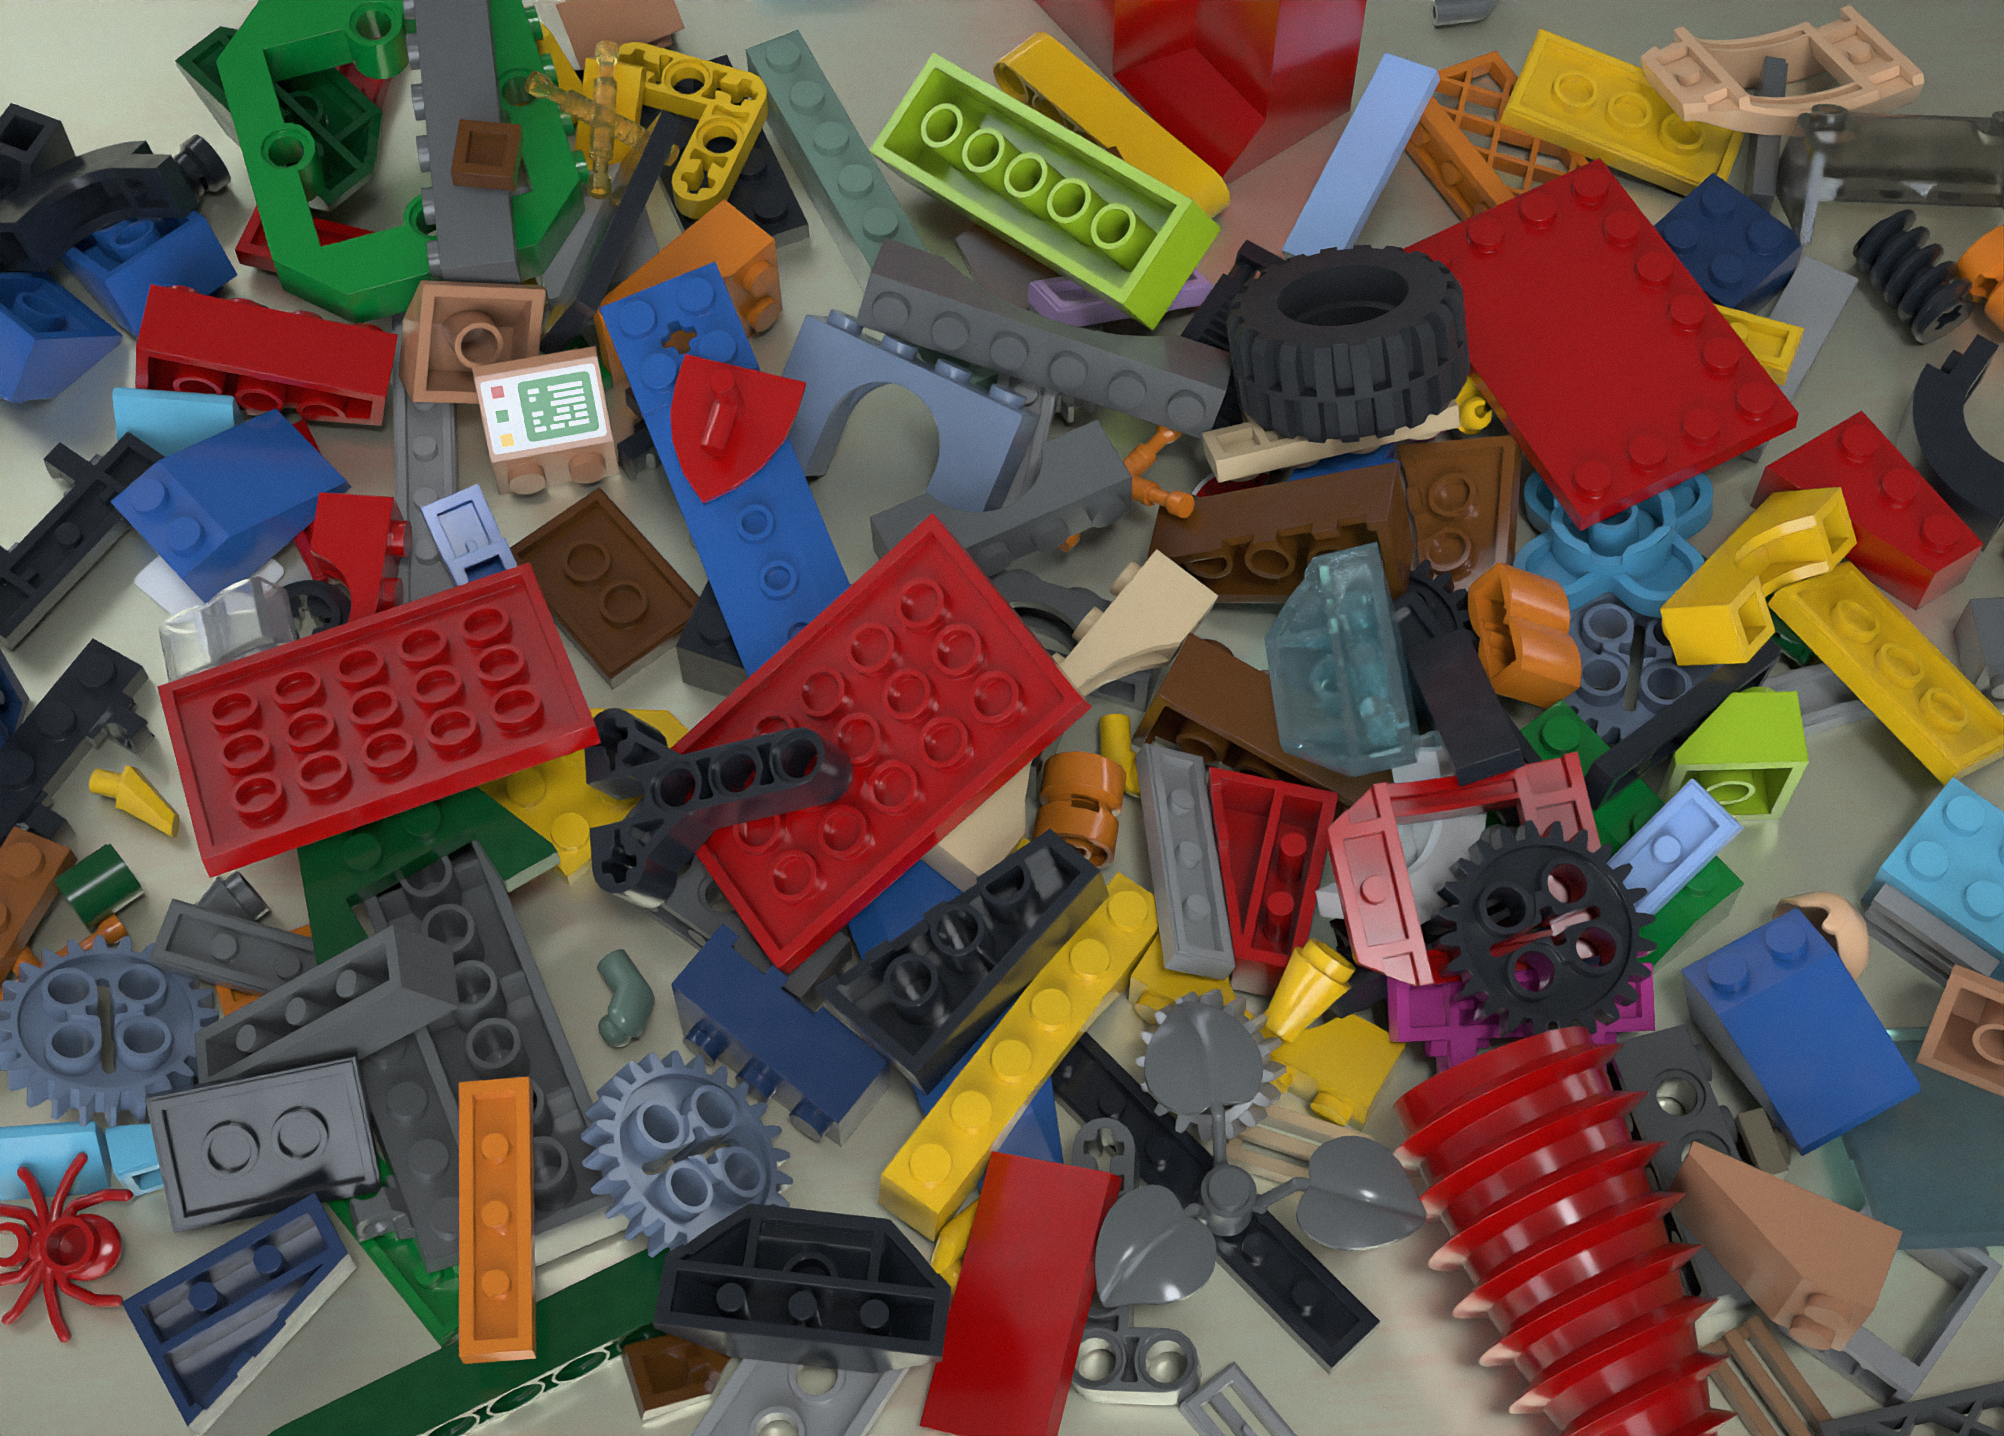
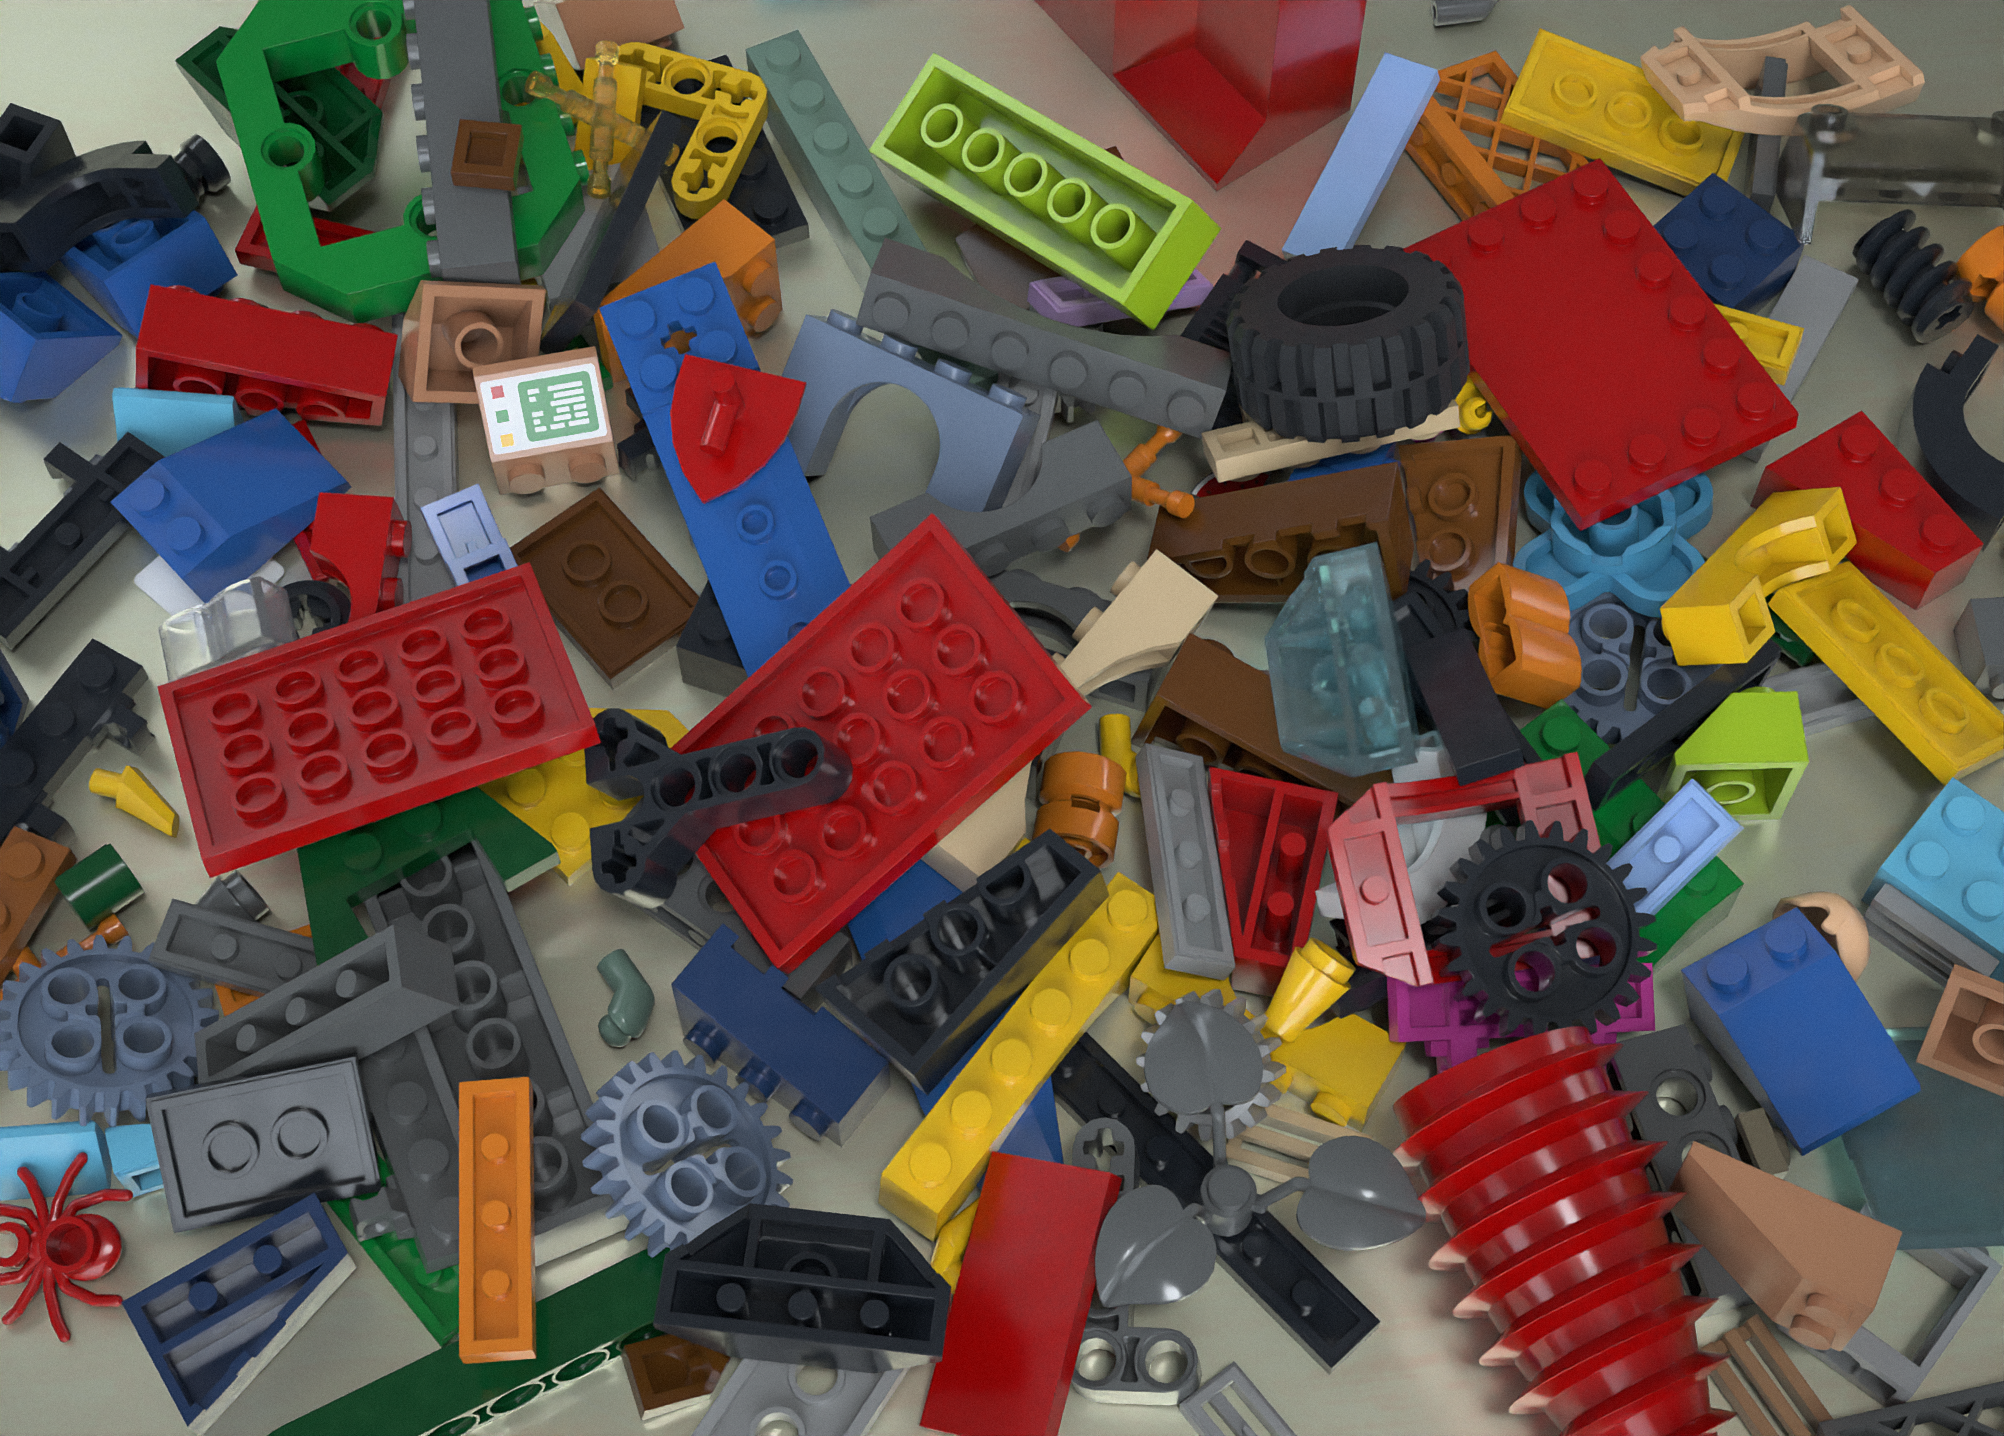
yellow beam [993,31,1231,219] -> none

